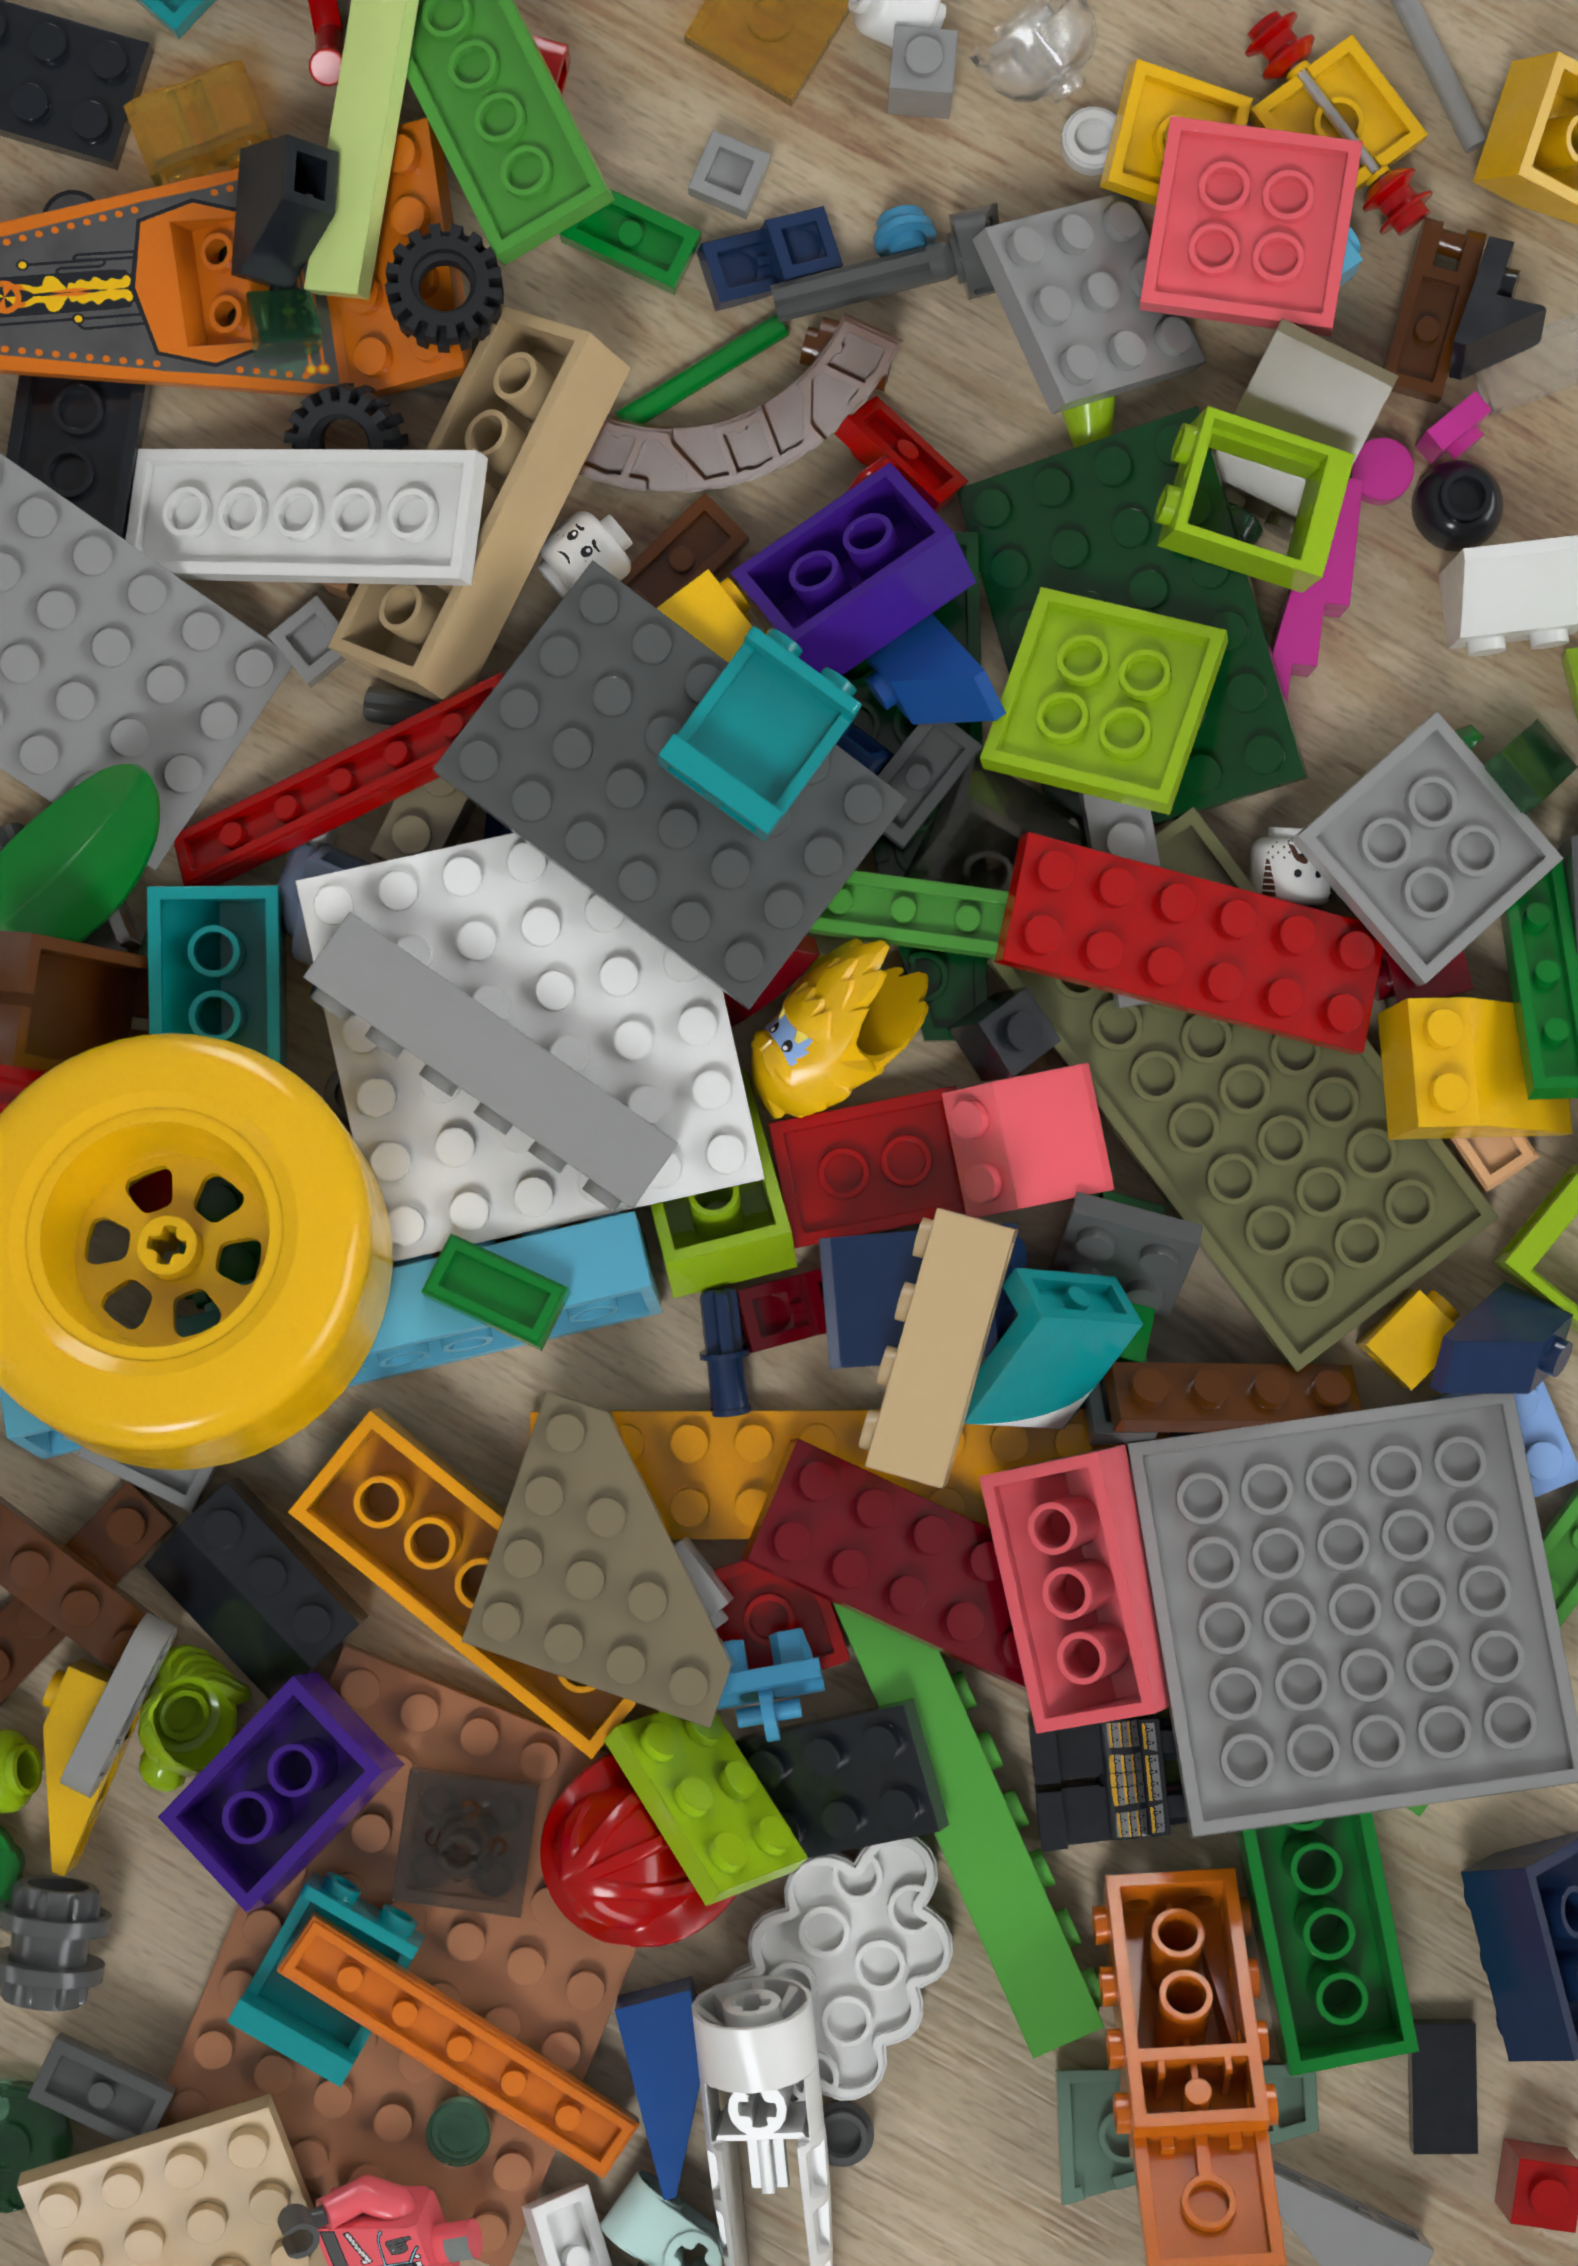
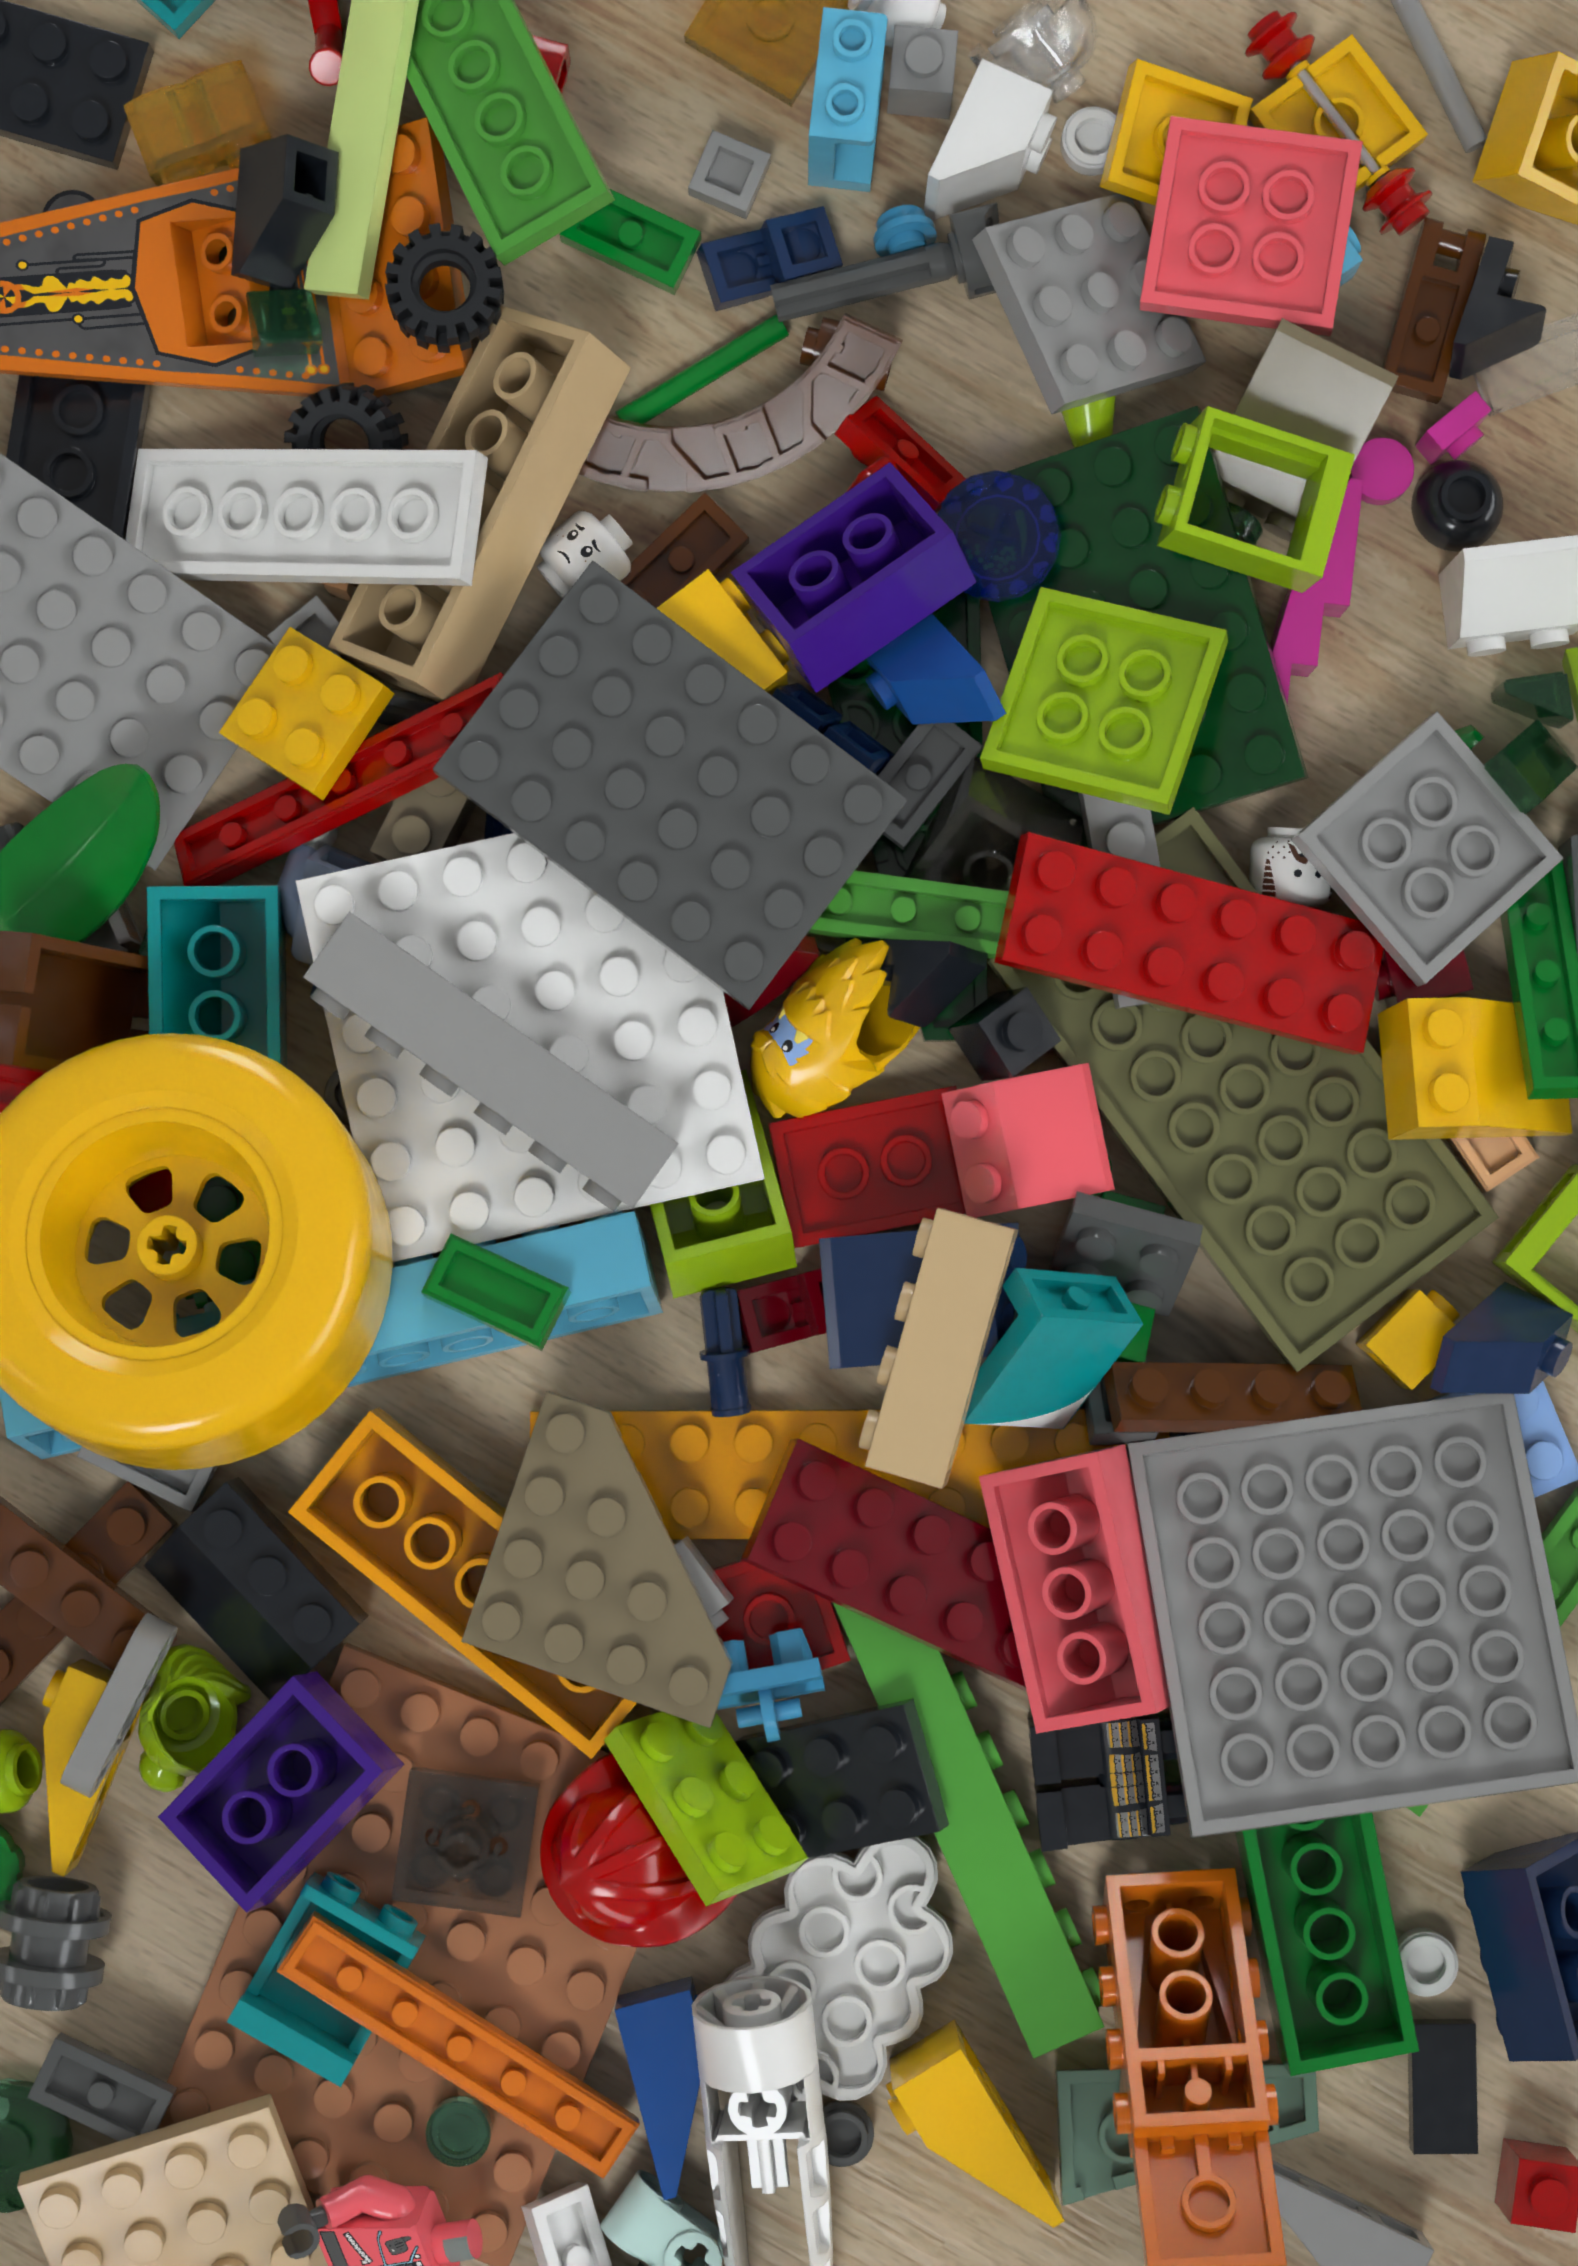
teal panel [657,626,862,842] -> none
none -> yellow plate [219,627,395,800]
none -> medium azure panel [808,7,888,192]
none -> black slope [845,938,988,1027]
none -> yellow slope [886,2019,1065,2228]
none -> white slope [924,58,1057,220]
none -> clear blue tile [938,470,1061,602]
none -> white tile [1397,1928,1458,1997]
none -> clear green slope [1491,671,1574,729]

